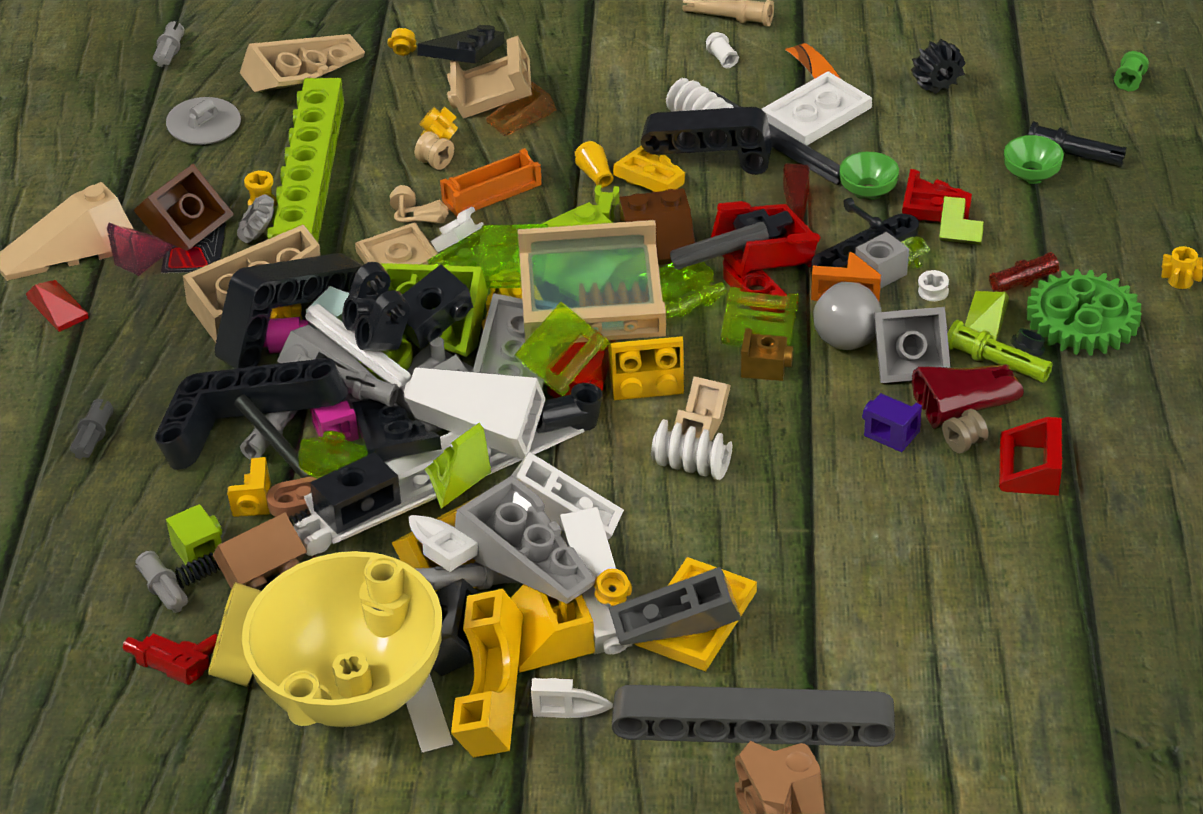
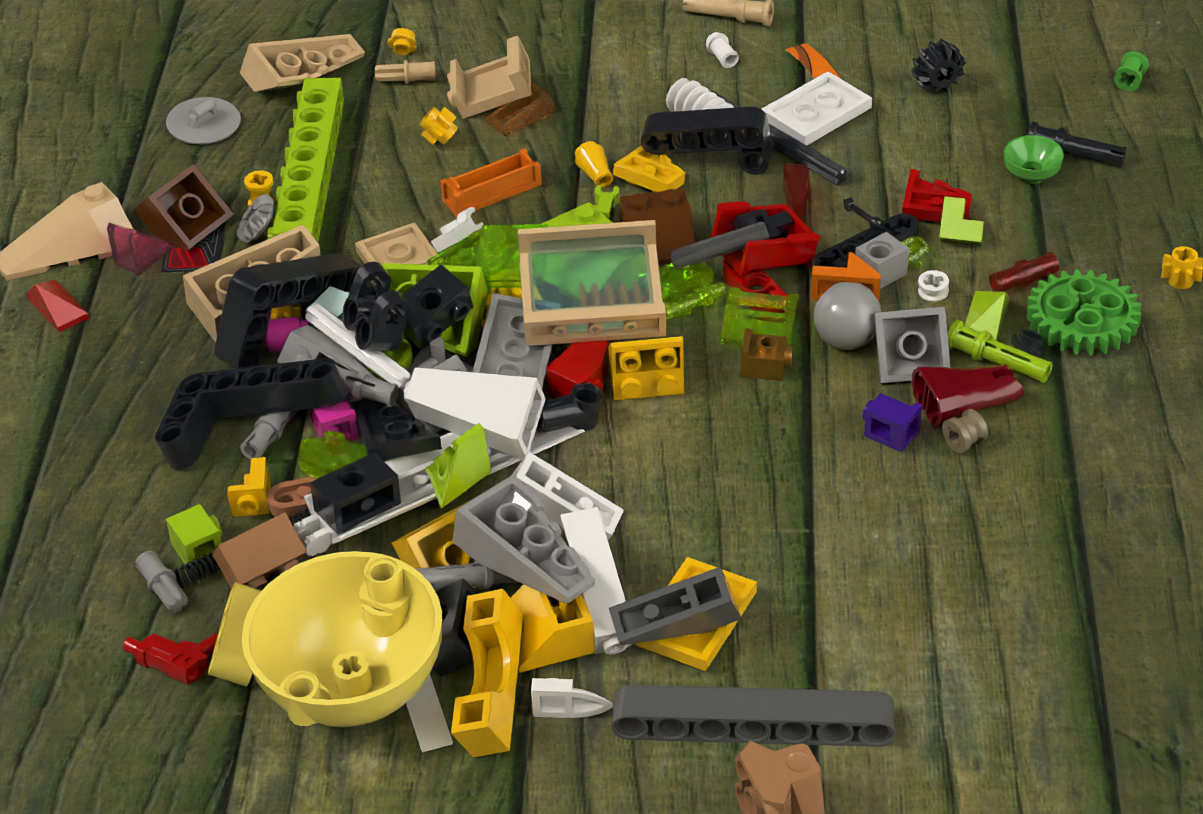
dark grey axle [70,399,114,459] -> none
light grey axle [153,21,185,67] -> none
pearl dark grey bar [234,394,315,478] -> none
tan piece [390,185,449,223] -> none
white plate [409,515,478,572] -> none
tan wheel [414,131,454,170] -> none
black wing [417,25,505,64] -> none
clear neon green plate [514,302,610,396] -> none
yellow plate [594,569,632,606] -> none
white piece [651,419,733,480] -> none
tan slope [674,376,731,441] -> none
bright green piece [839,151,899,200] -> none
red tile [999,417,1062,496] -> none
none -> tan axle [375,60,436,84]

